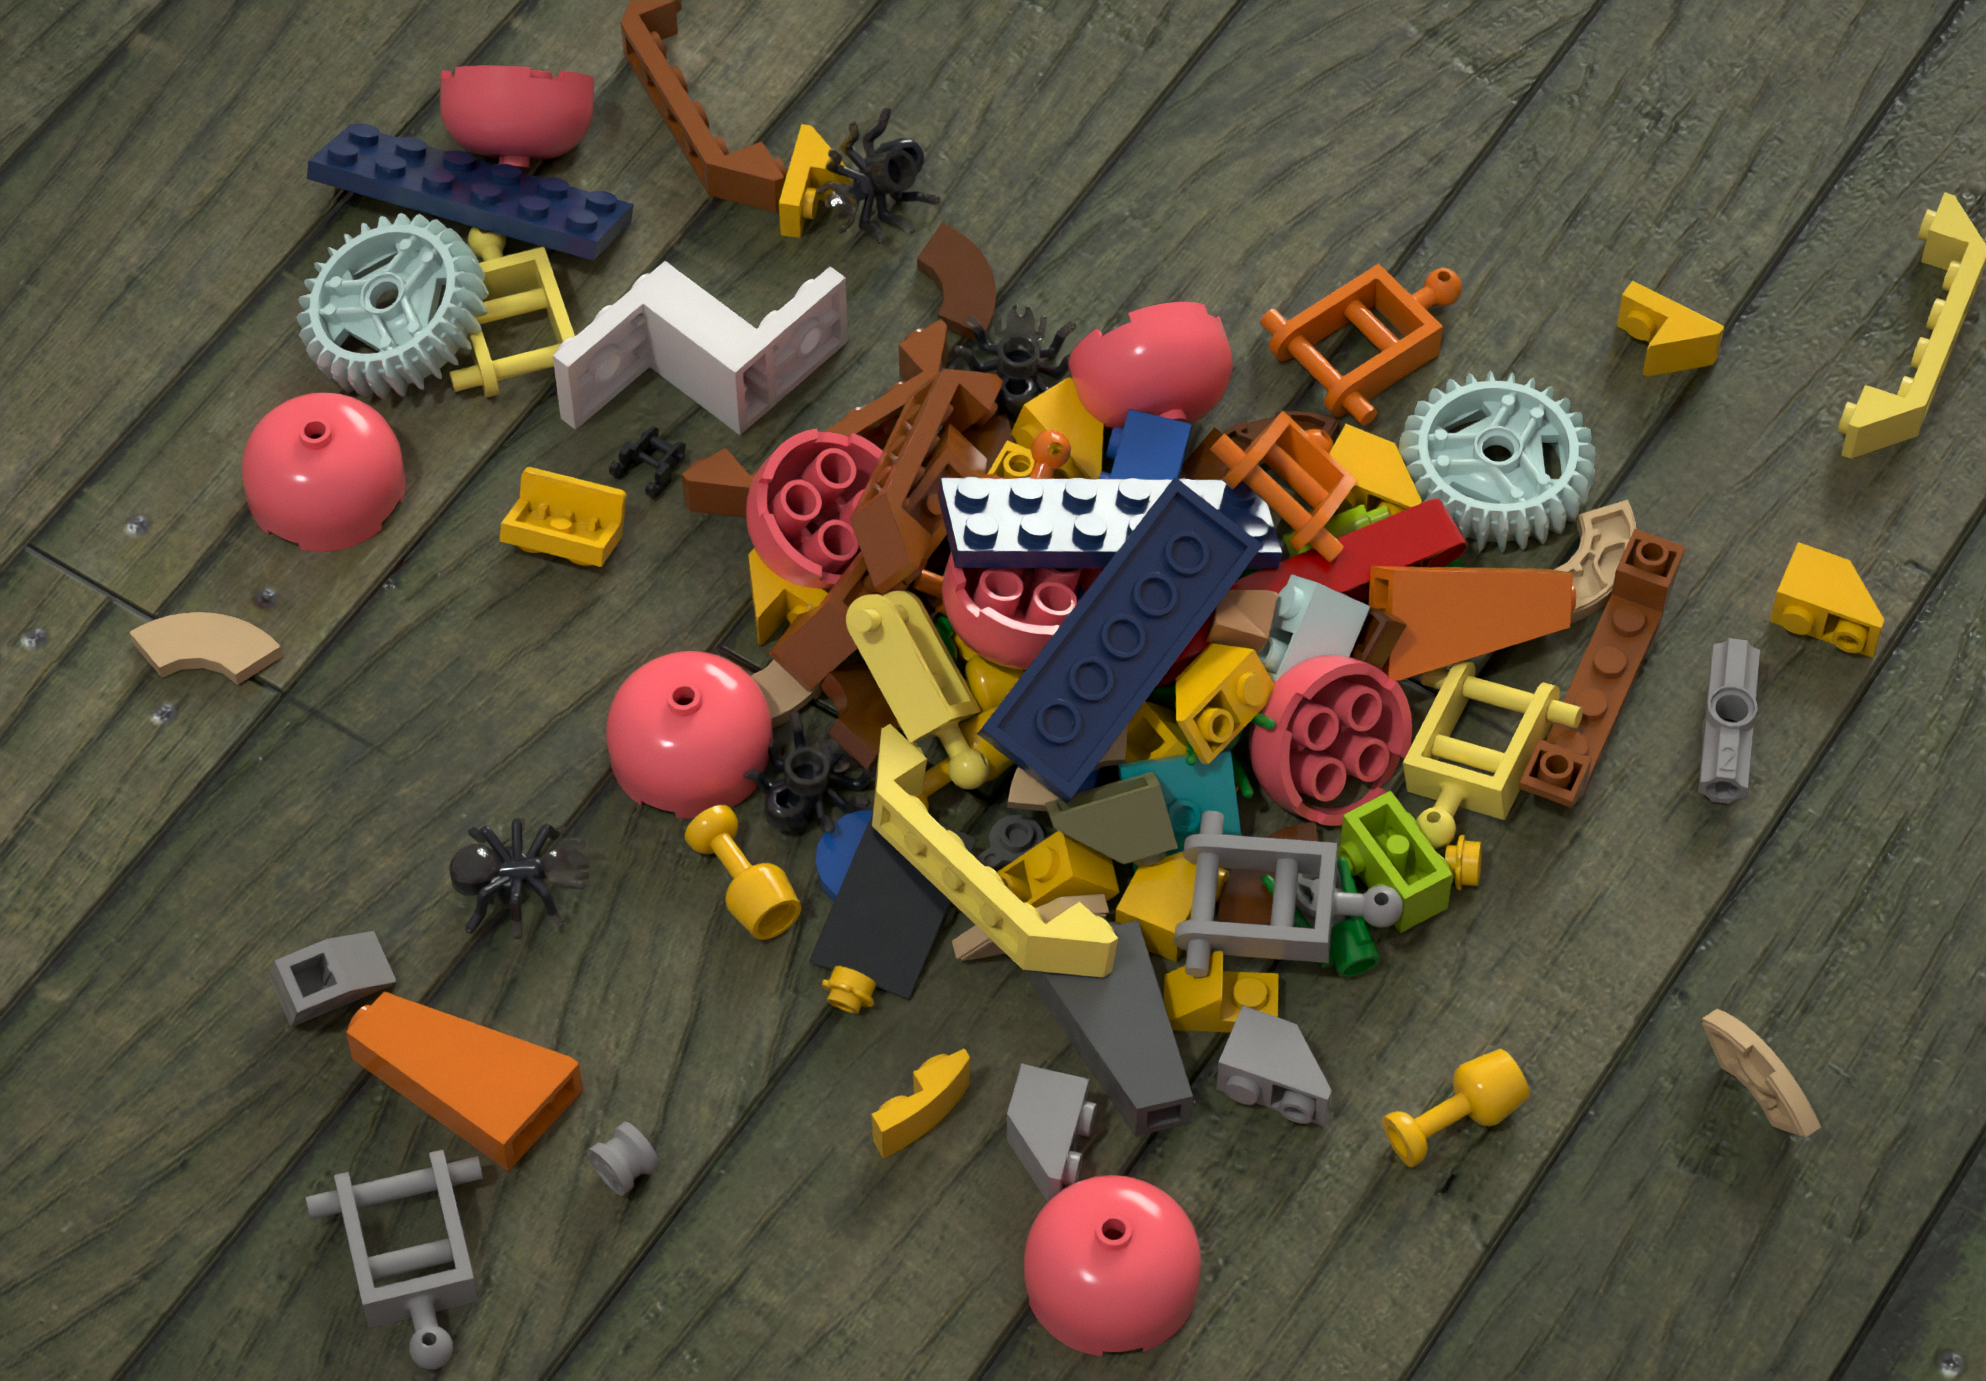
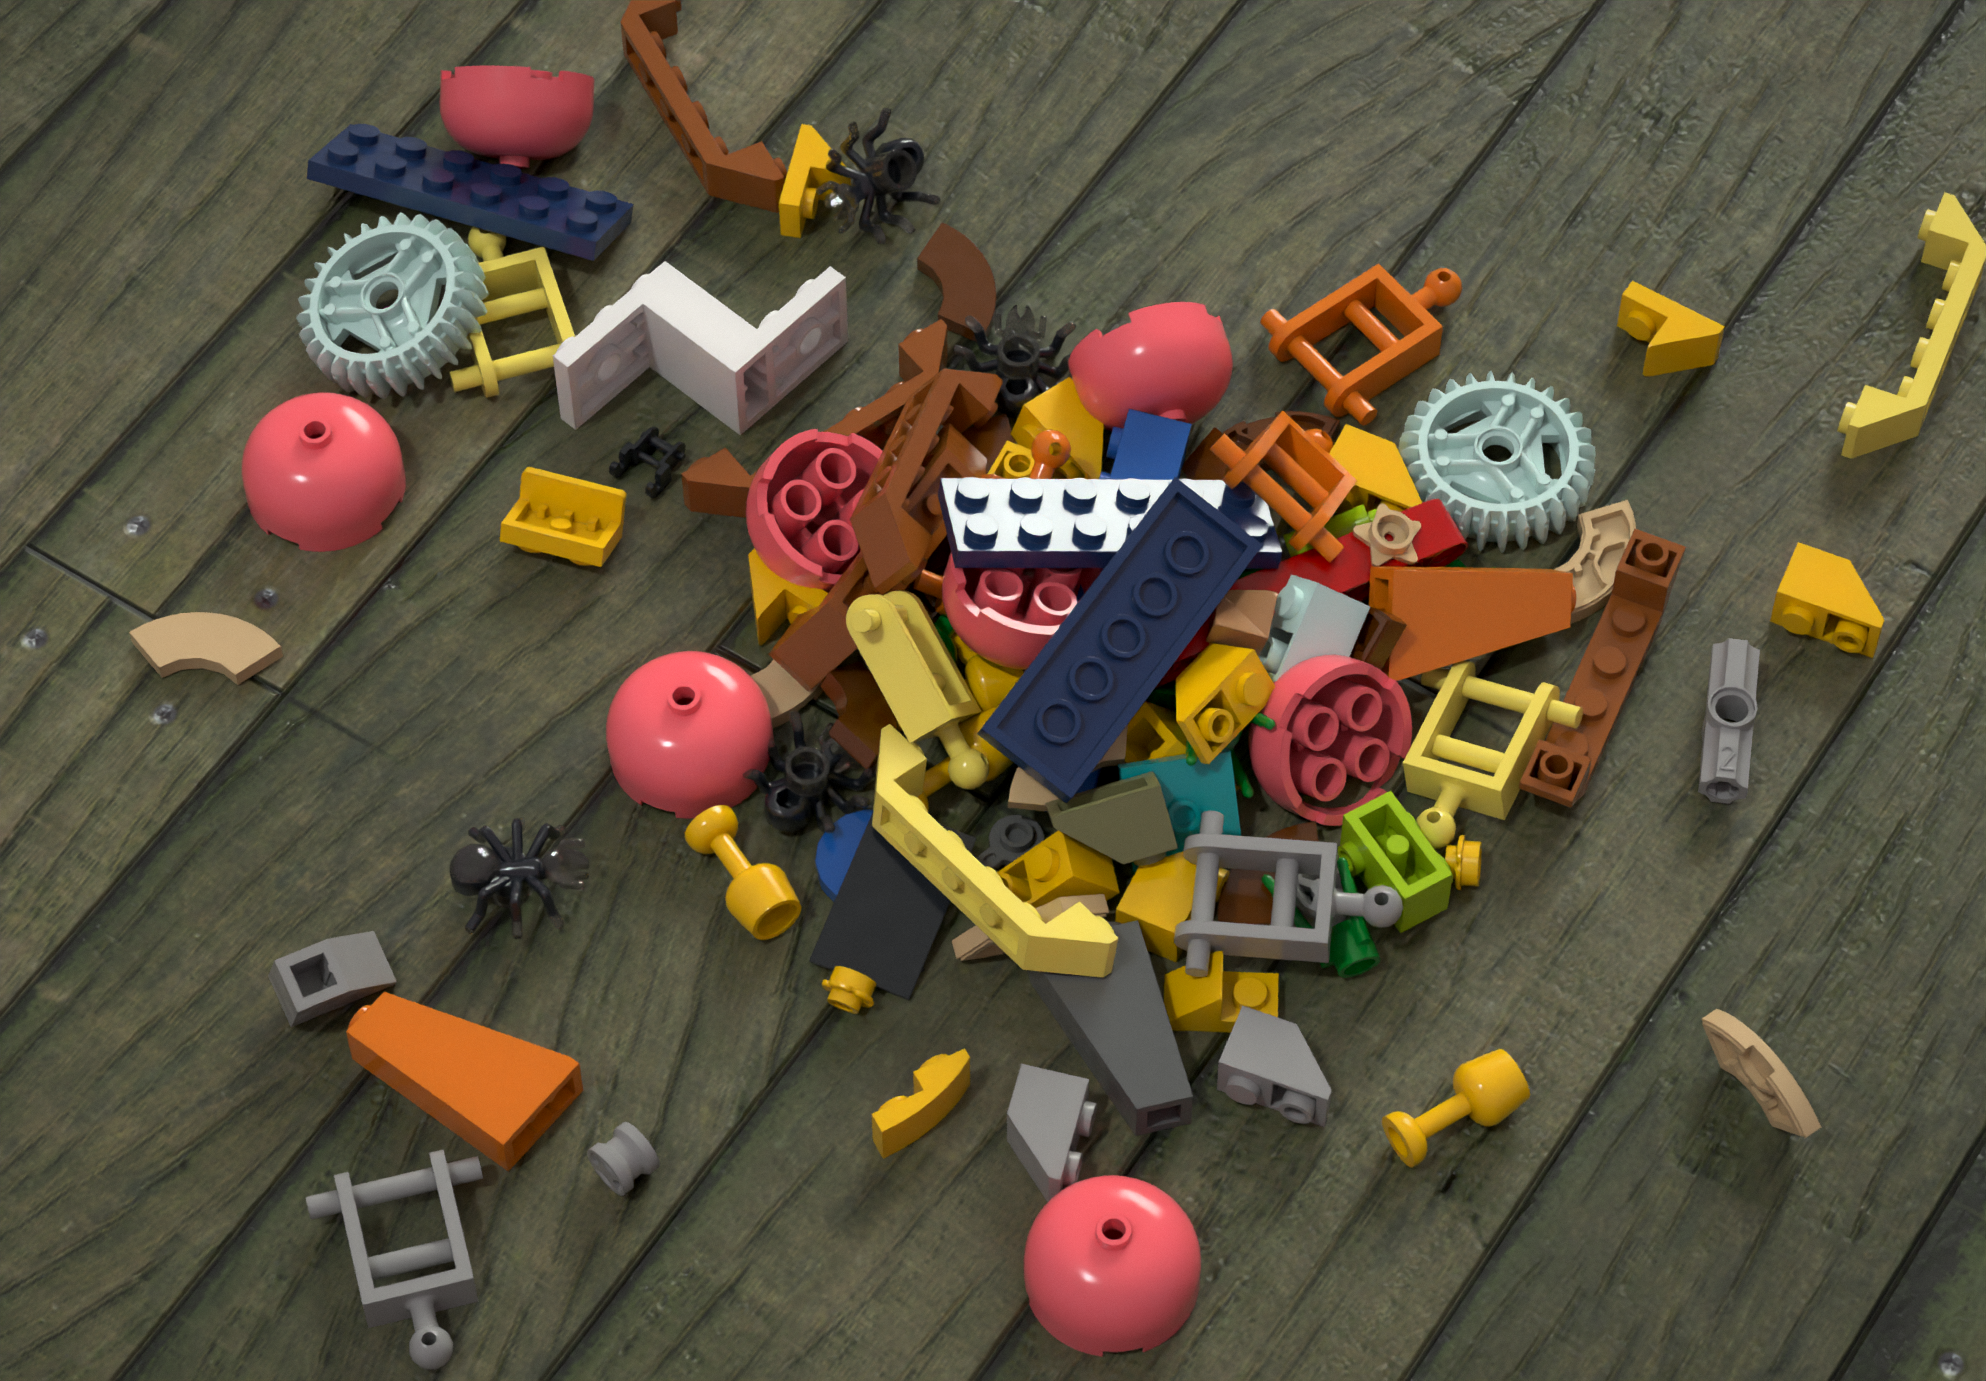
none -> tan plate [1353,503,1421,566]

